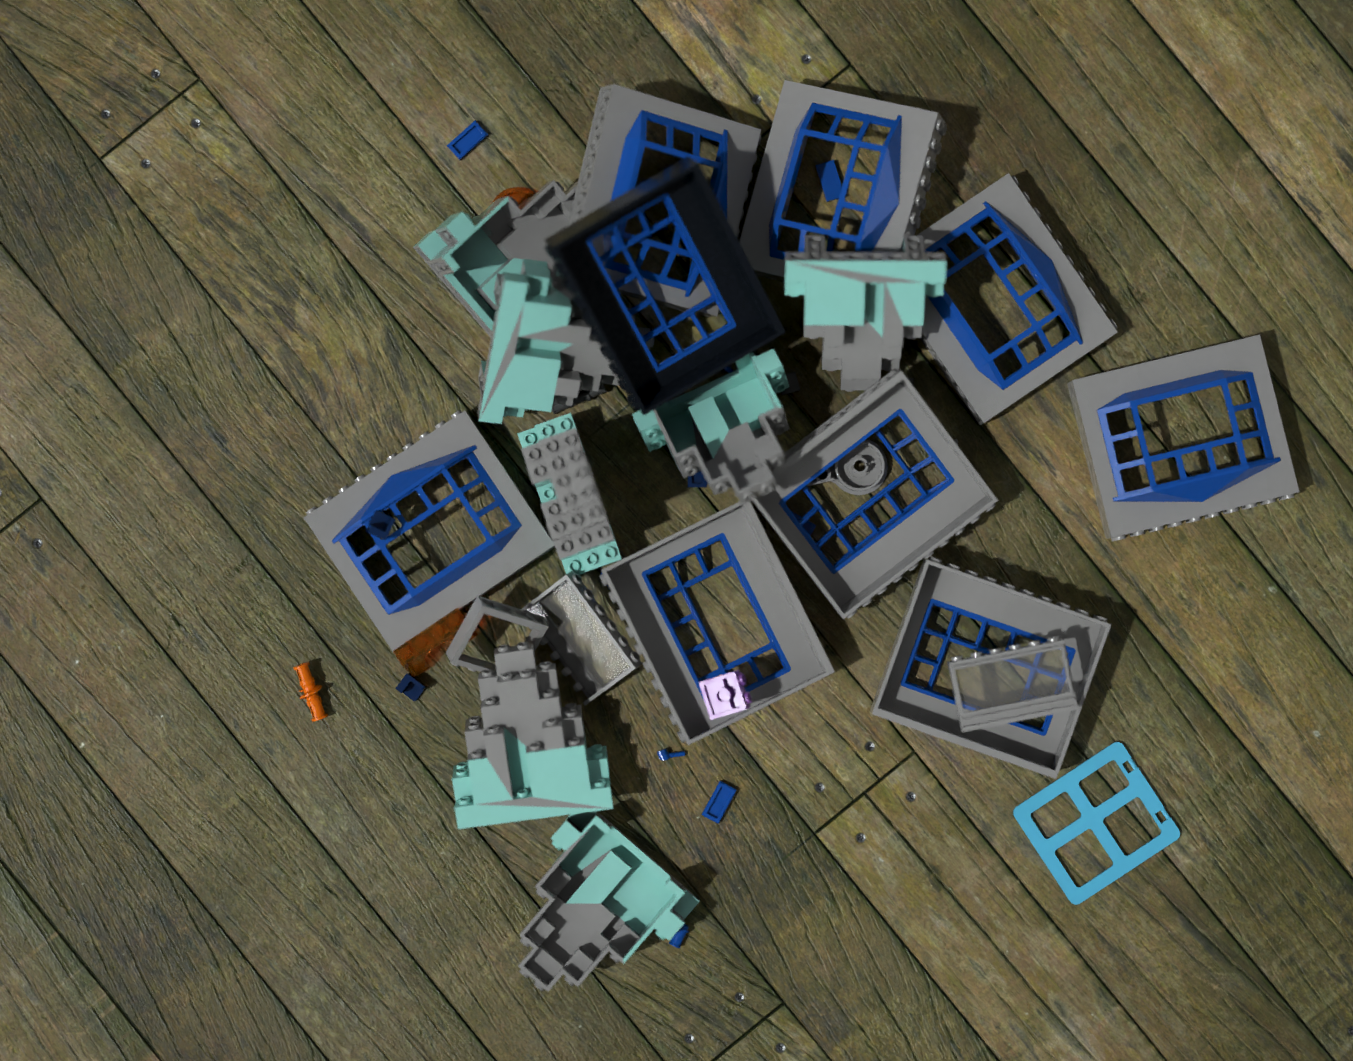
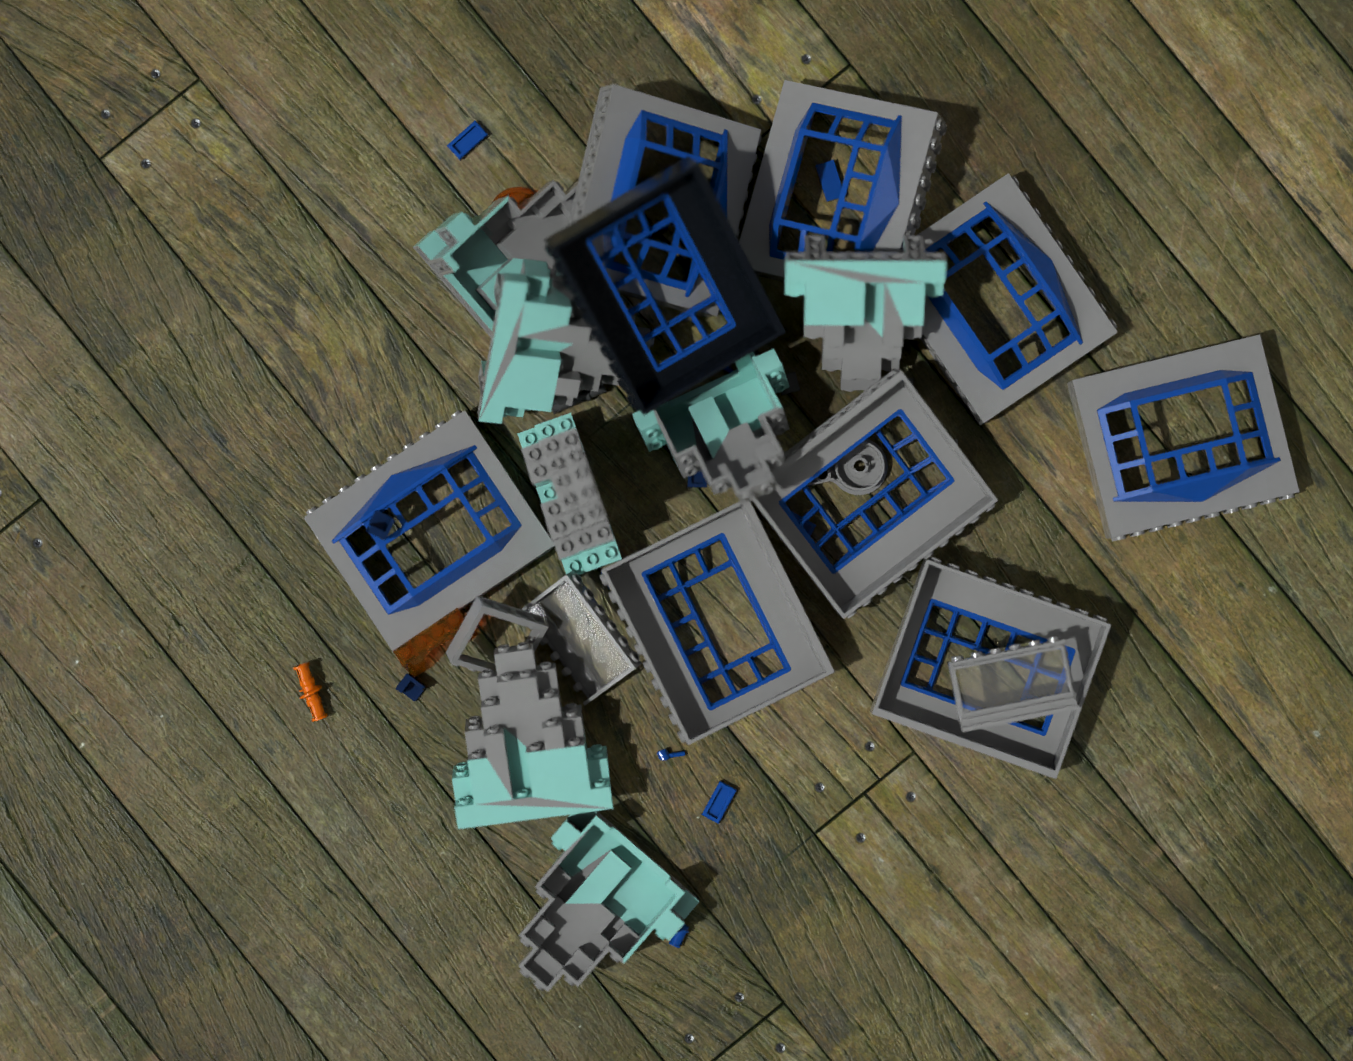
plate [699,670,752,720] -> none
medium azure window [1013,742,1180,905] -> none

